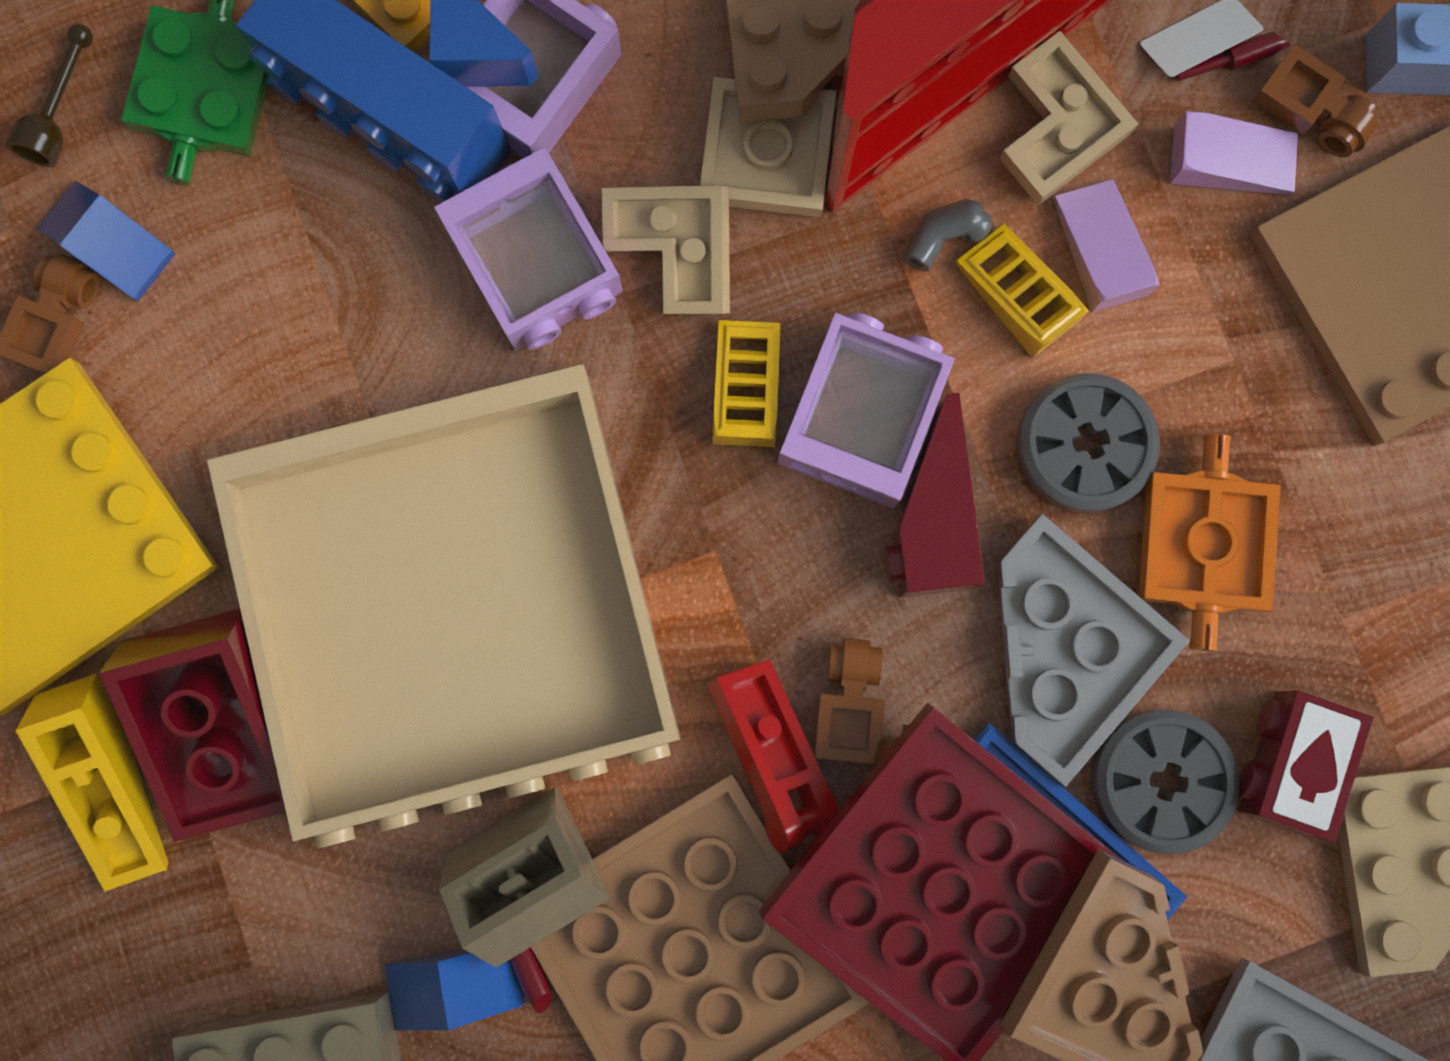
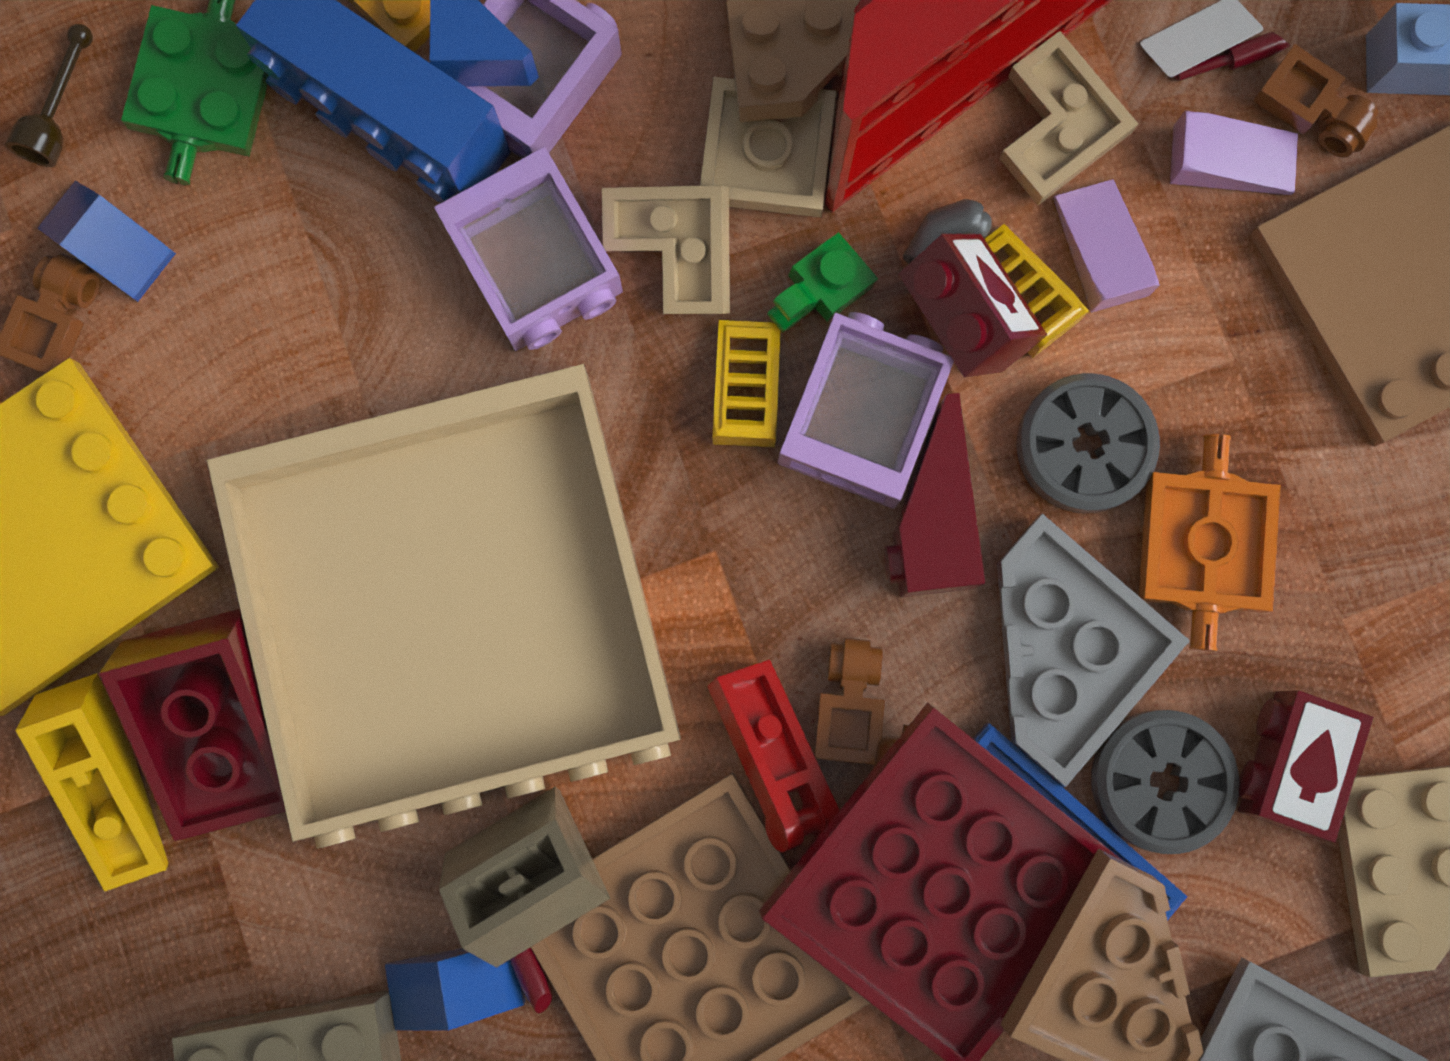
none -> green plate [767,232,878,333]
none -> dark red brick [898,234,1048,378]

